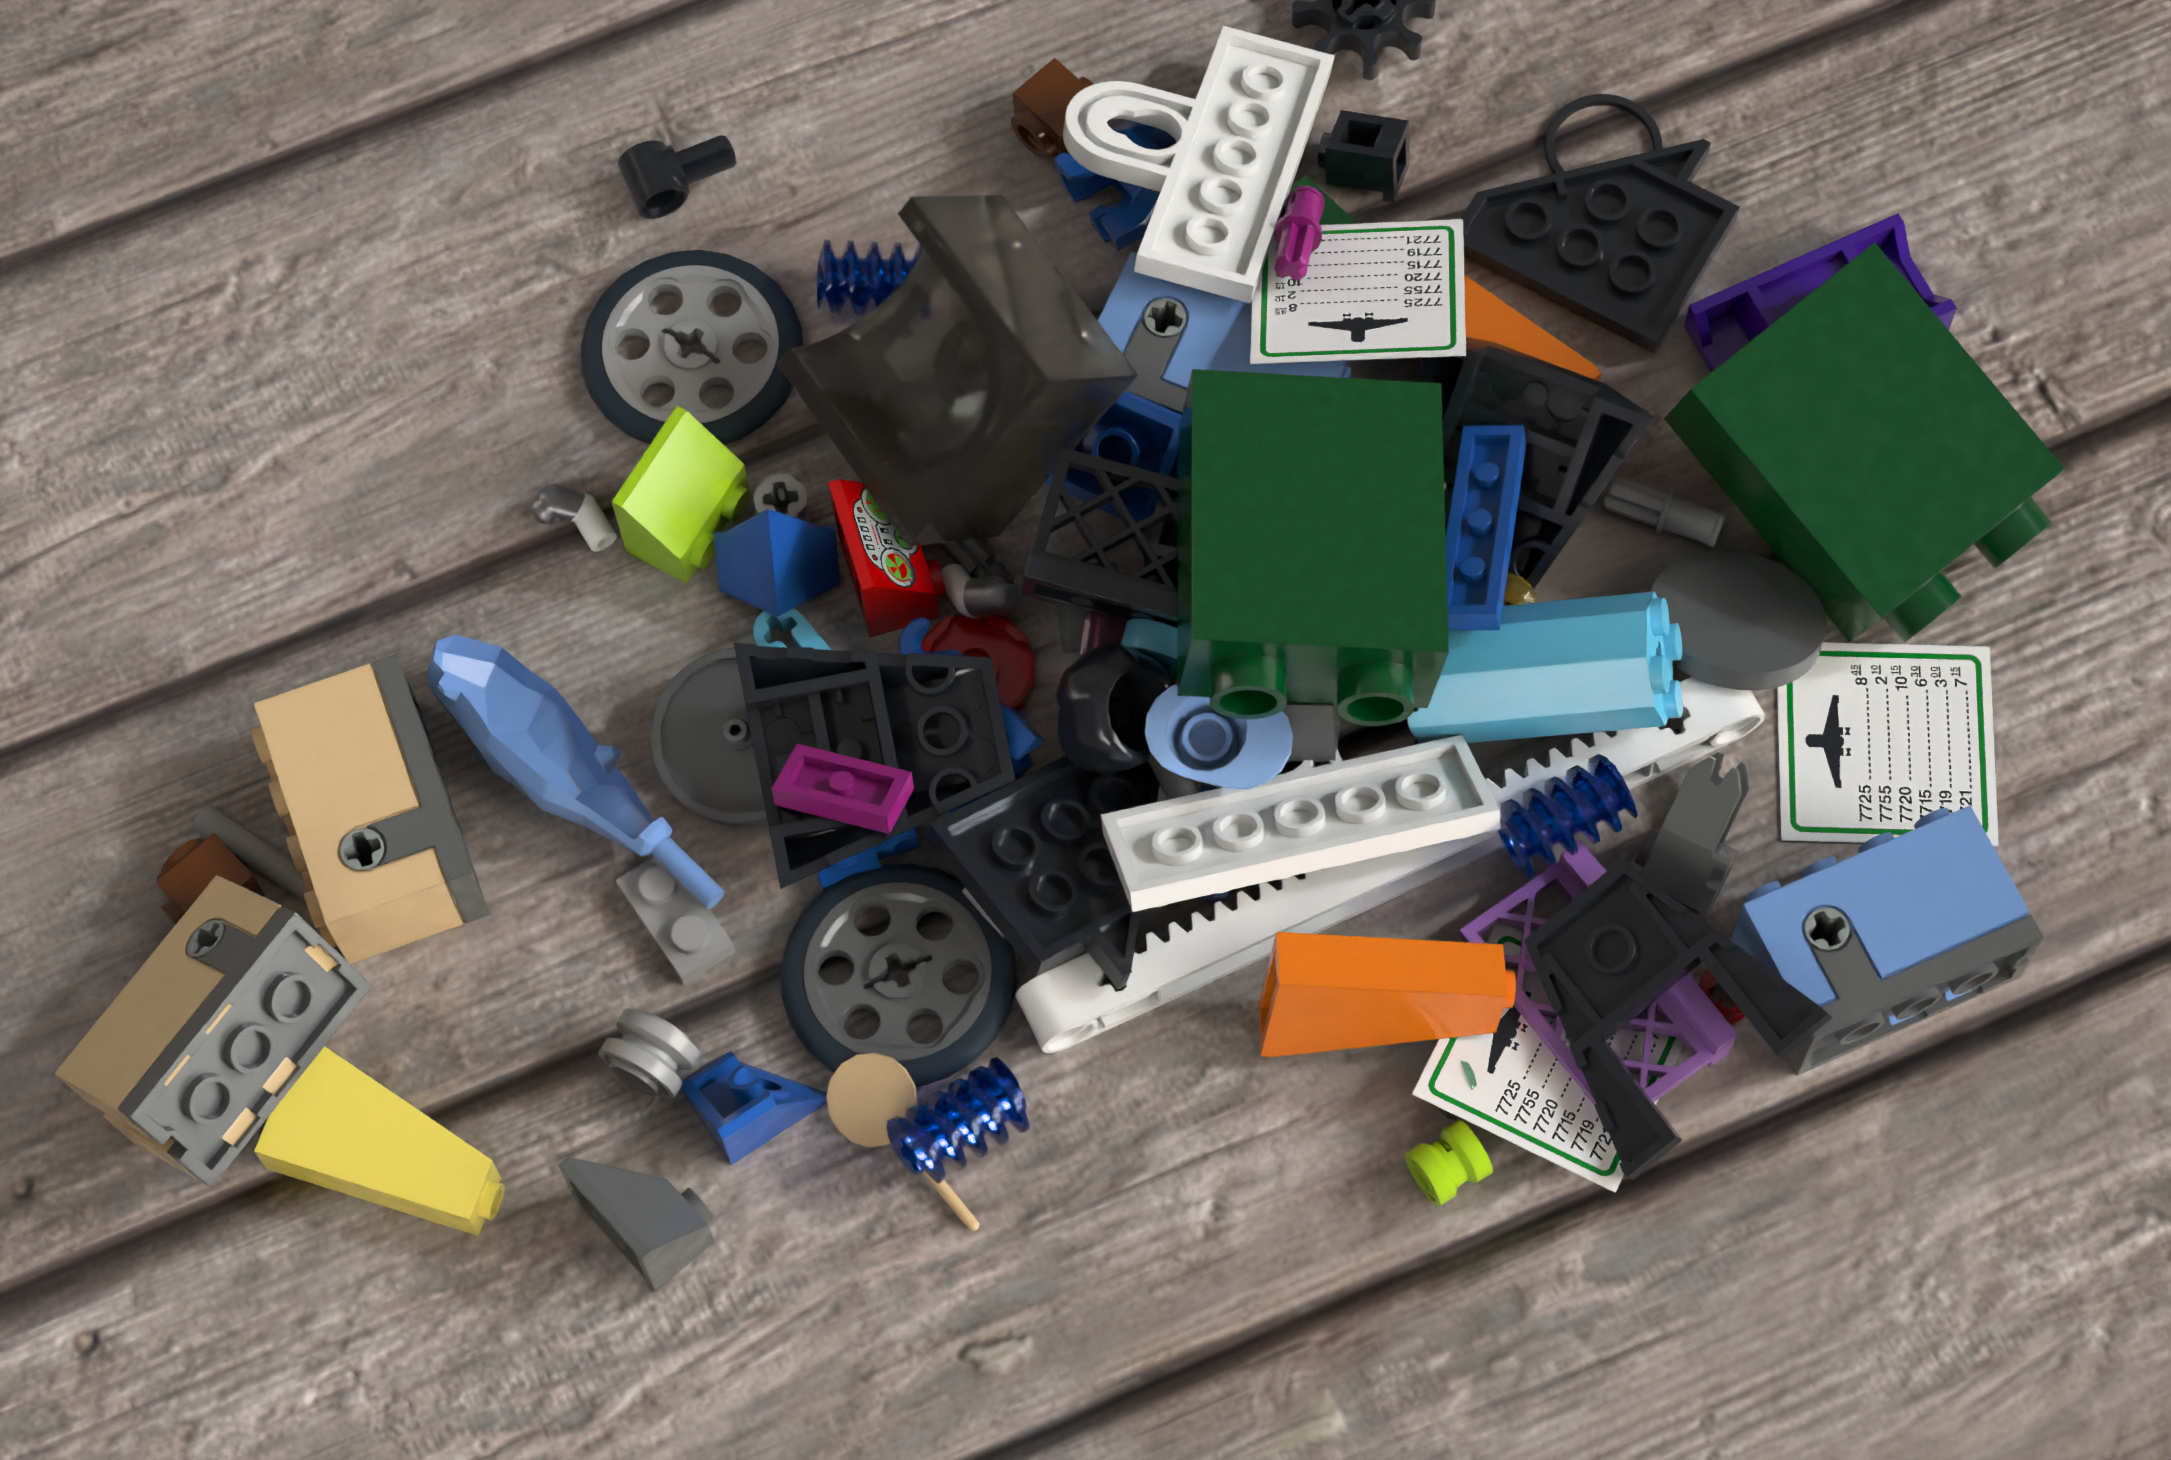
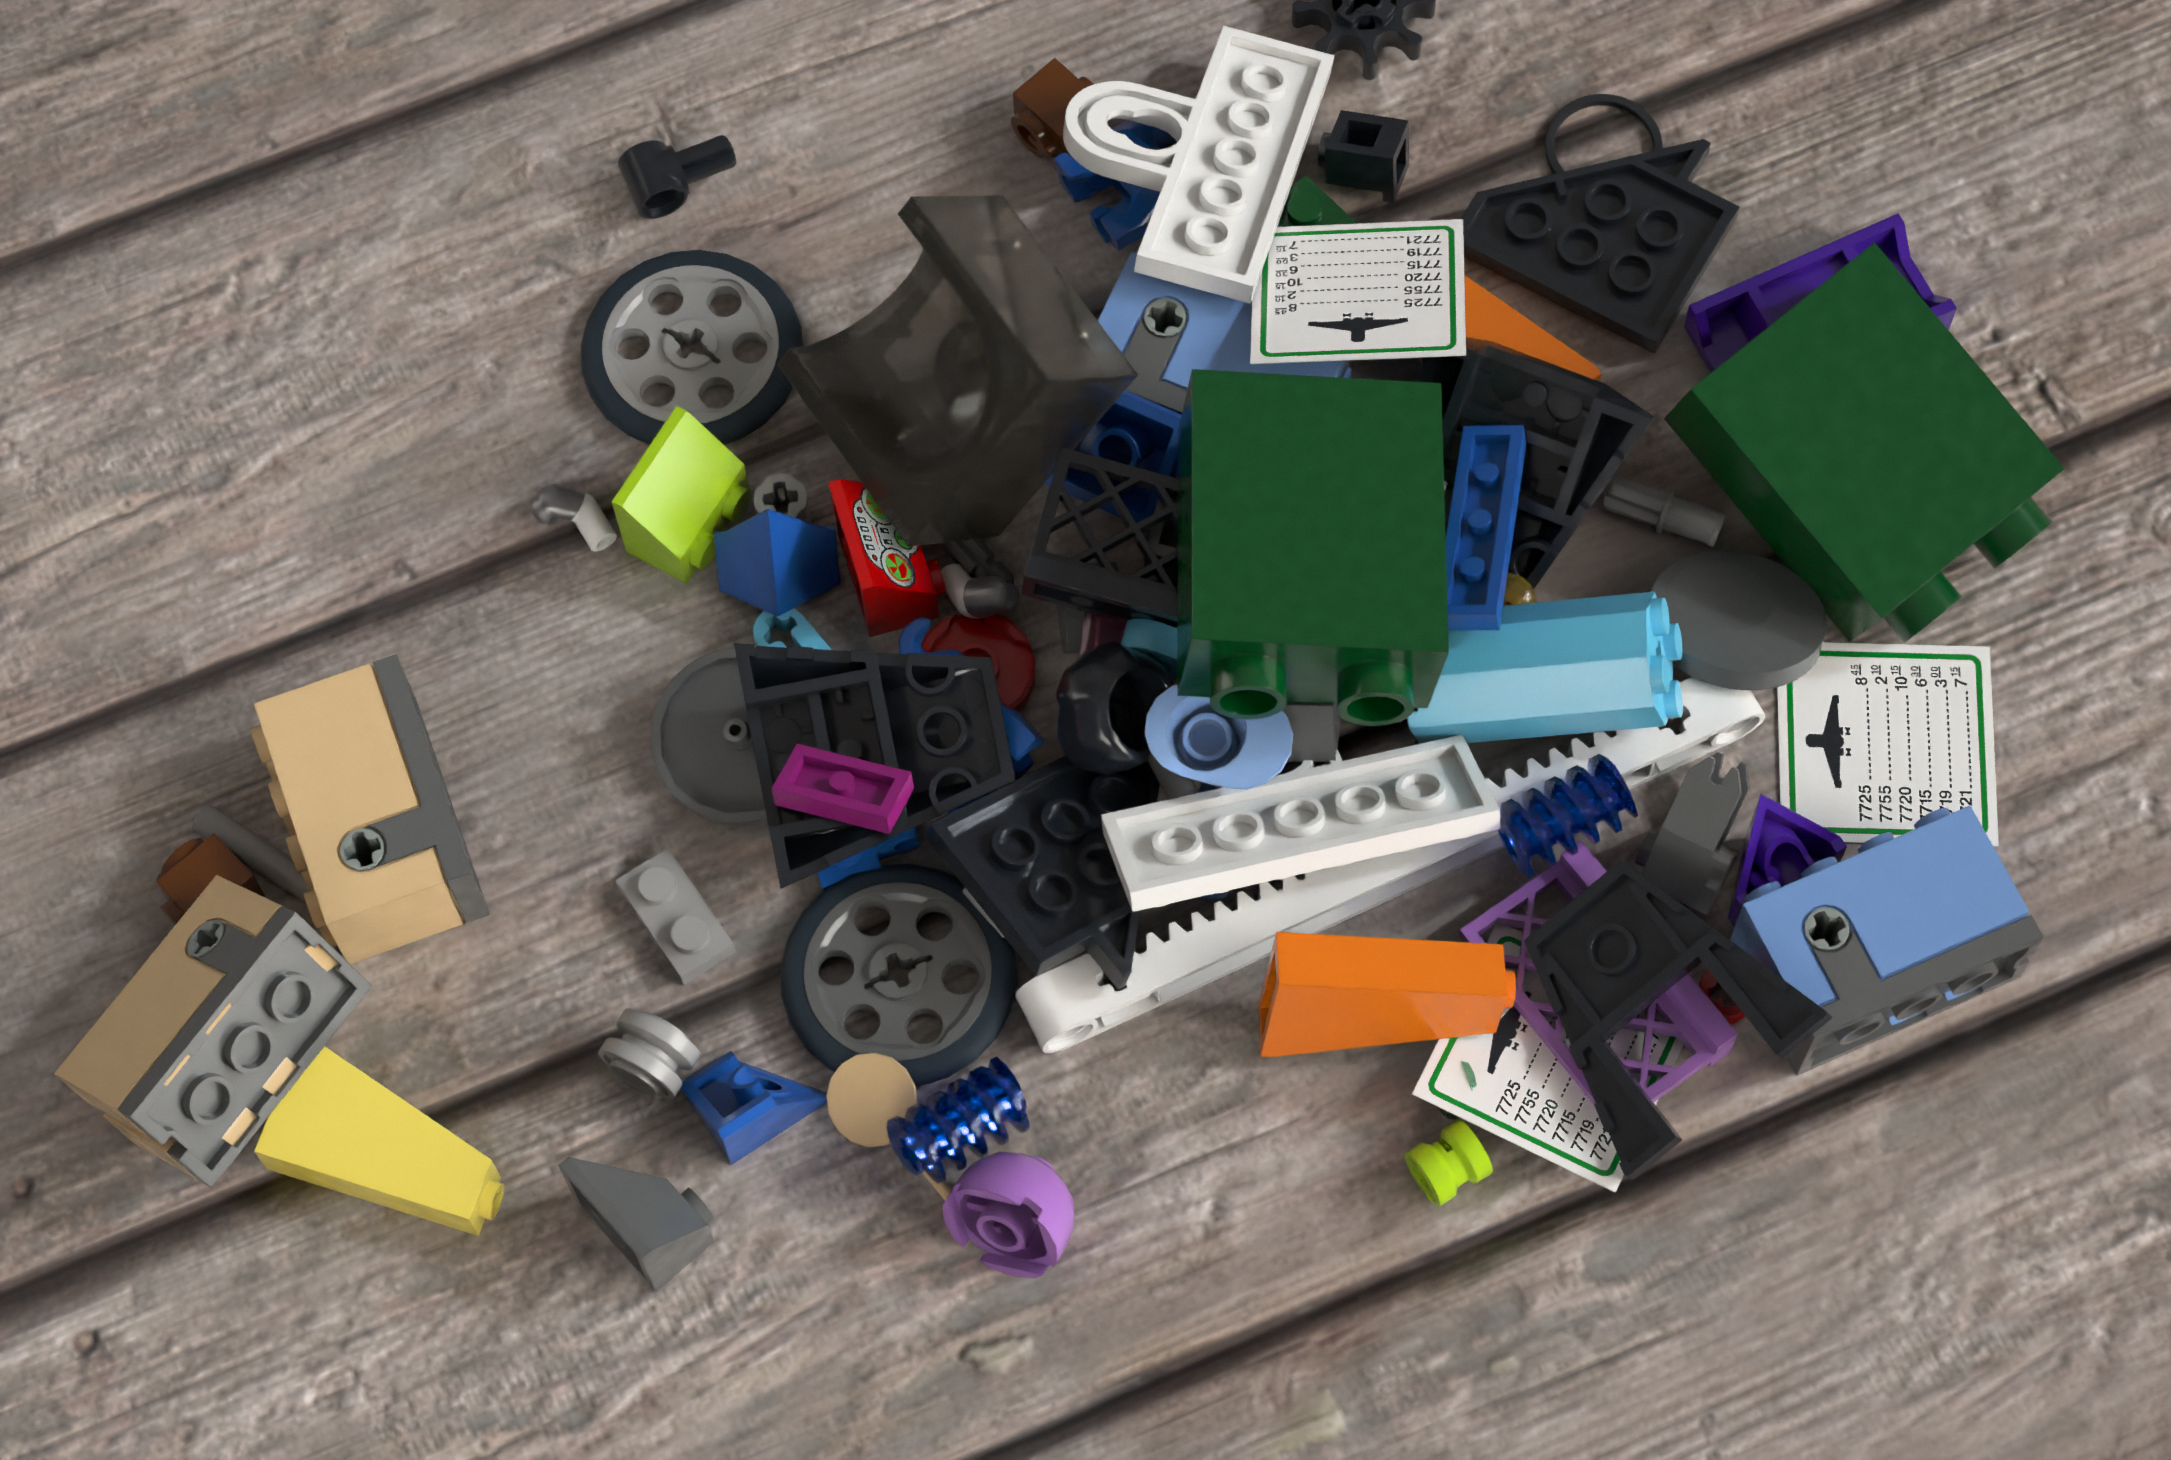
medium blue piece [427,635,725,909] -> none
clear blue piece [817,239,940,319] -> none
magenta axle [1274,186,1325,281] -> none
none -> medium lavender cylinder [942,1152,1074,1278]
none -> dark purple slope [1728,794,1847,927]

